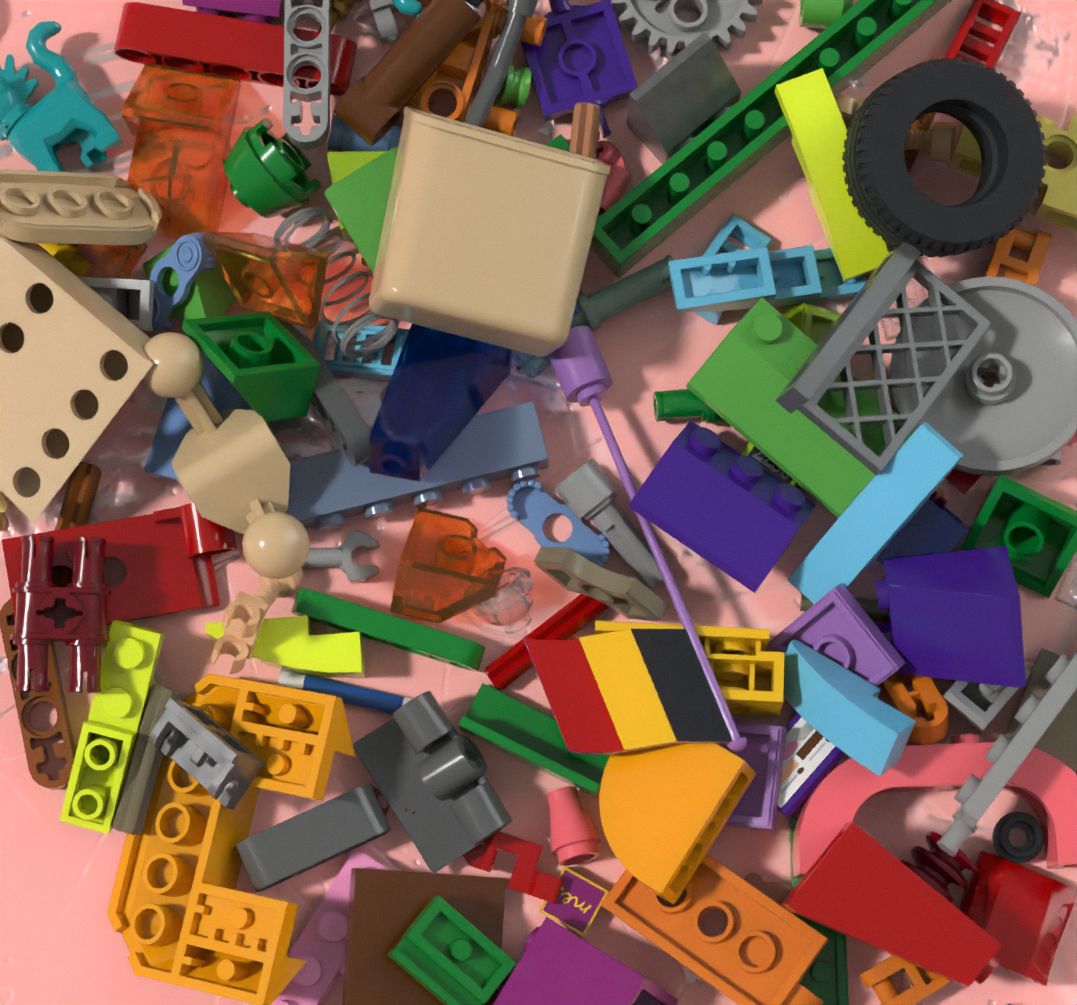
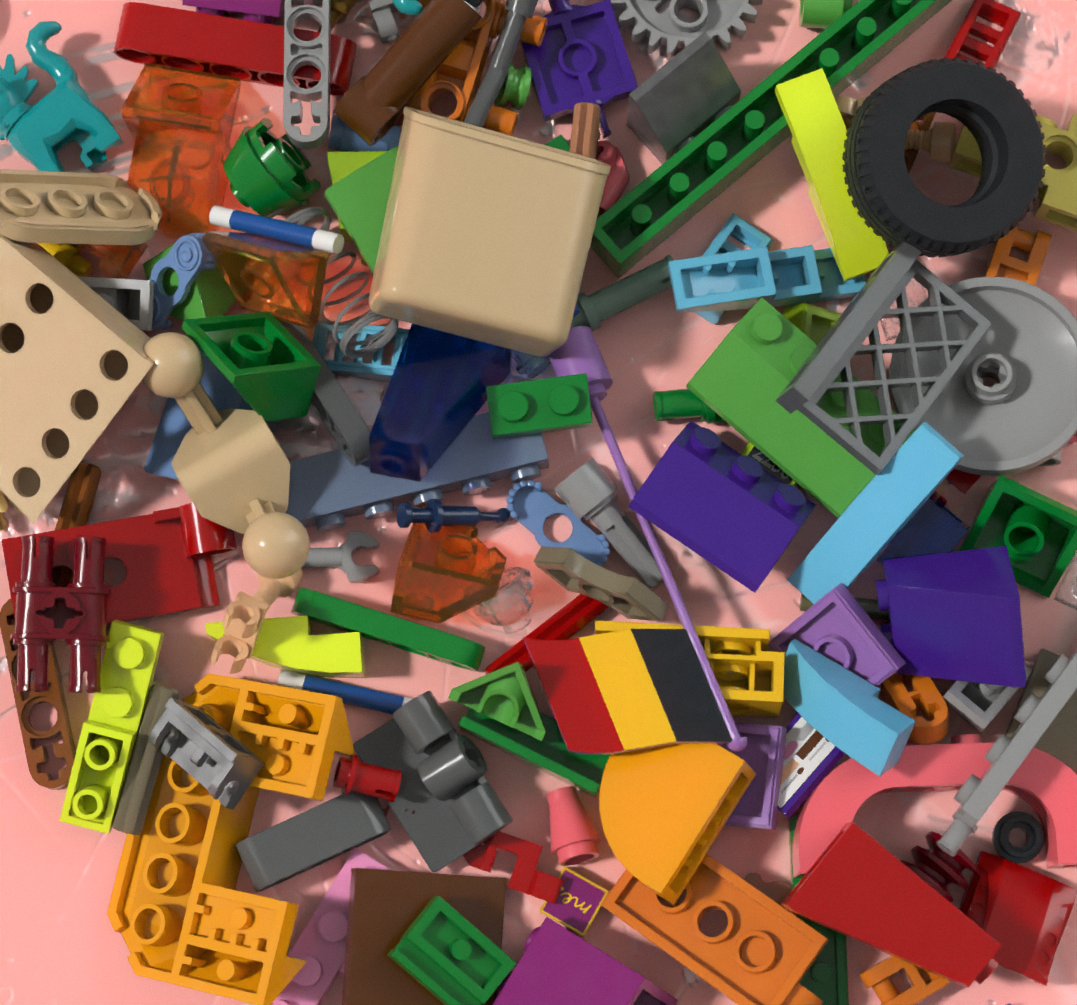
none -> blue bar [209,205,344,254]
none -> red pin [333,754,402,802]
none -> dark blue piece [396,499,510,533]
none -> bright green slope [448,662,548,742]
none -> green plate [486,373,593,439]

